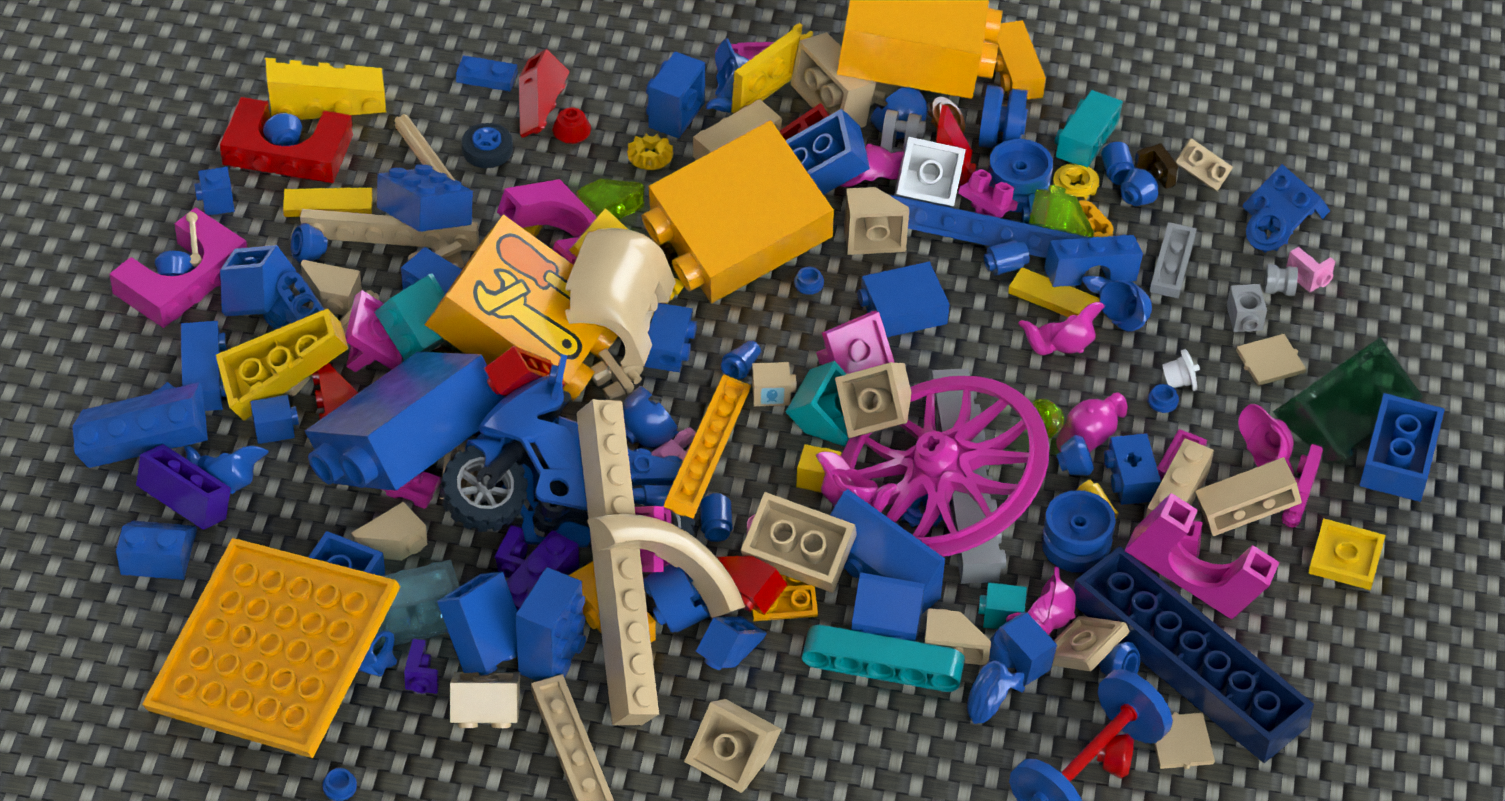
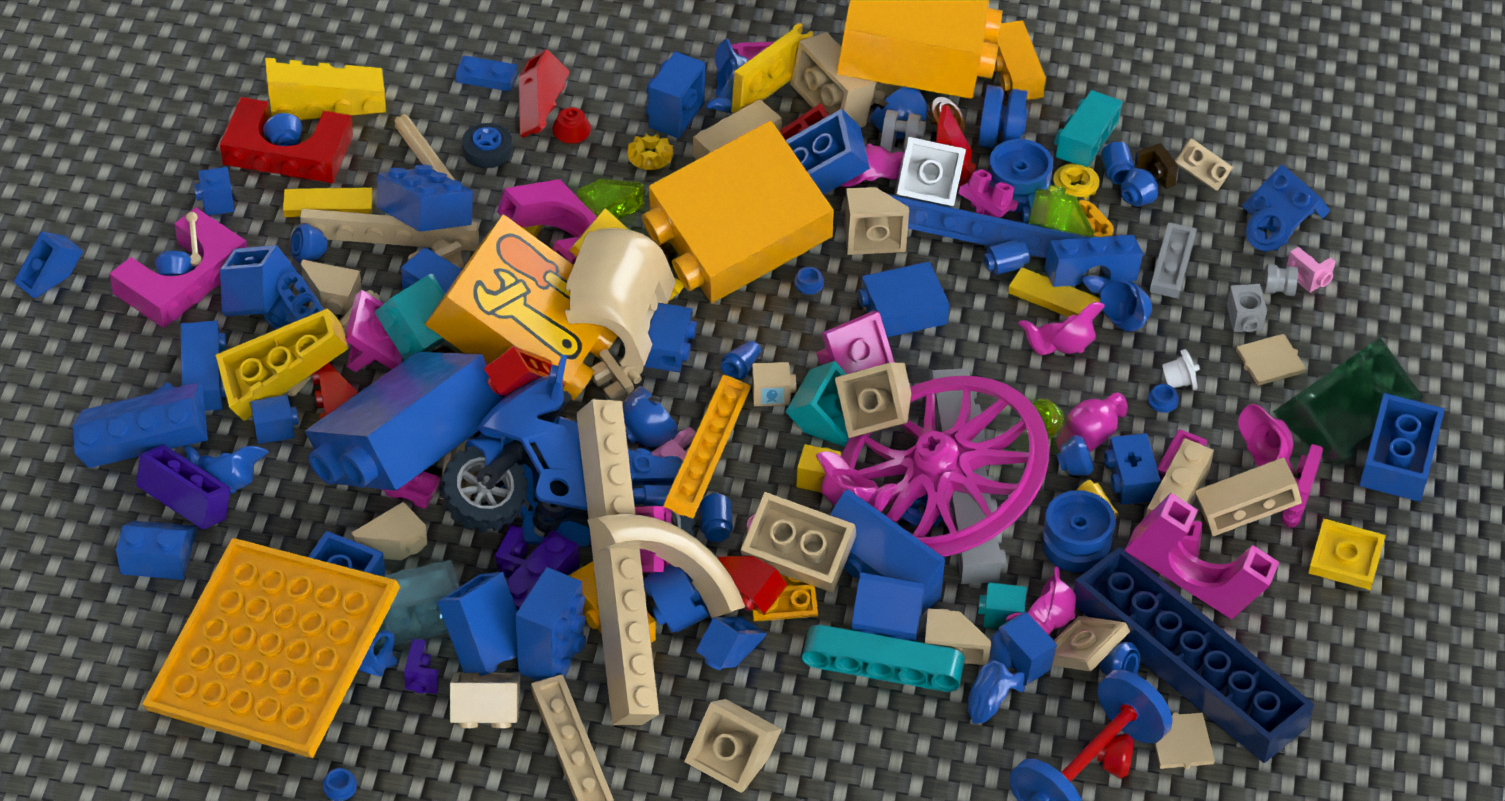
none -> blue slope [14,231,83,298]

